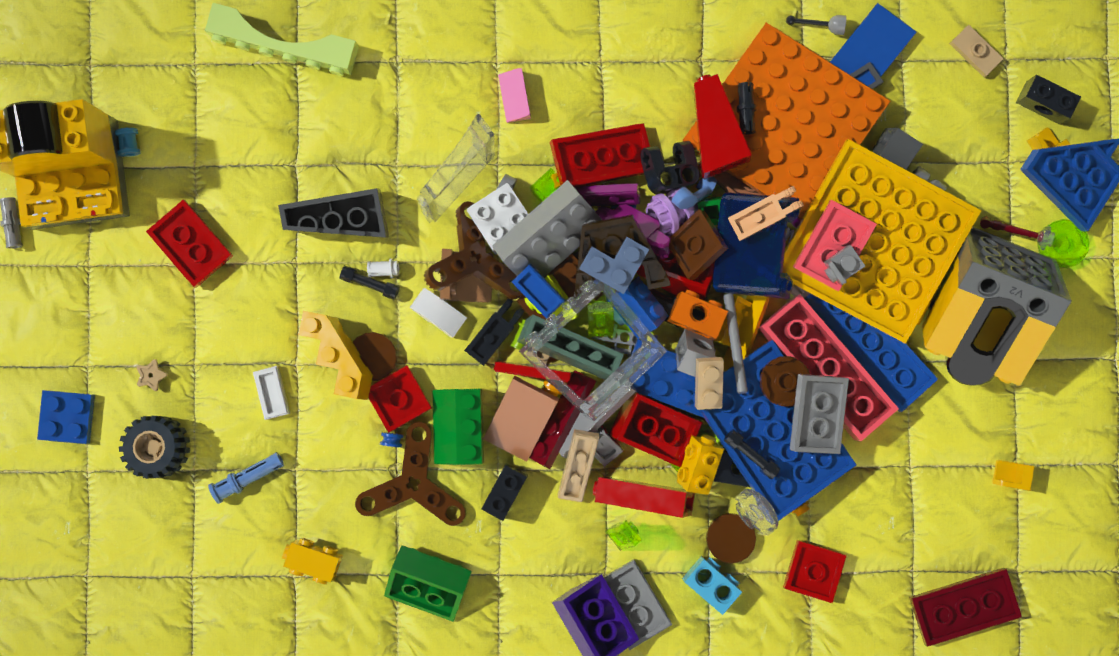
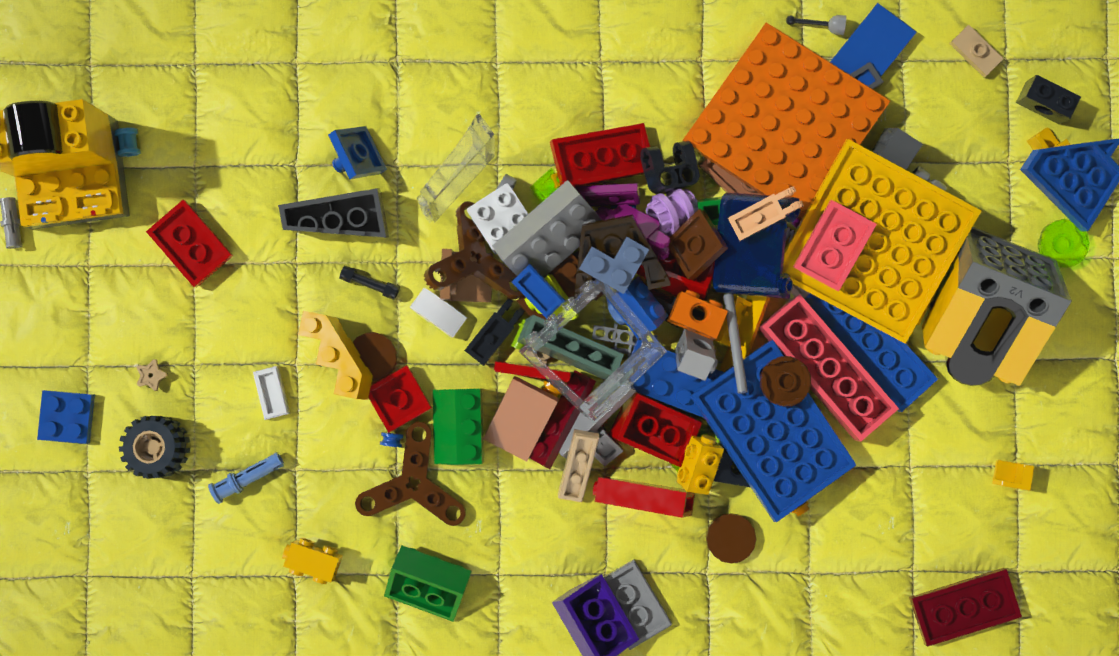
yellowish green arch [205,3,359,76] -> none
white pin [367,258,399,278] -> none
black brick [481,463,528,521] -> none
bright pink slope [498,68,531,123] -> none
clear neon green plate [588,301,614,337] -> none
clear neon green plate [605,520,642,551] -> none
medium blue bar [671,176,717,209] -> none
medium azure brick [682,556,742,615] -> none
red slope [694,74,752,180] -> none
tan plate [695,357,724,410] -> none
black bar [724,429,780,479] -> none
clear tile [735,489,779,536] -> none
black pin [737,82,757,135] -> none
red plate [783,540,847,603] -> none
light grey plate [790,374,849,454] -> none
light grey bracket [824,245,865,285] -> none
dark red piece [980,216,1055,250] -> none
none -> tile [328,126,387,179]

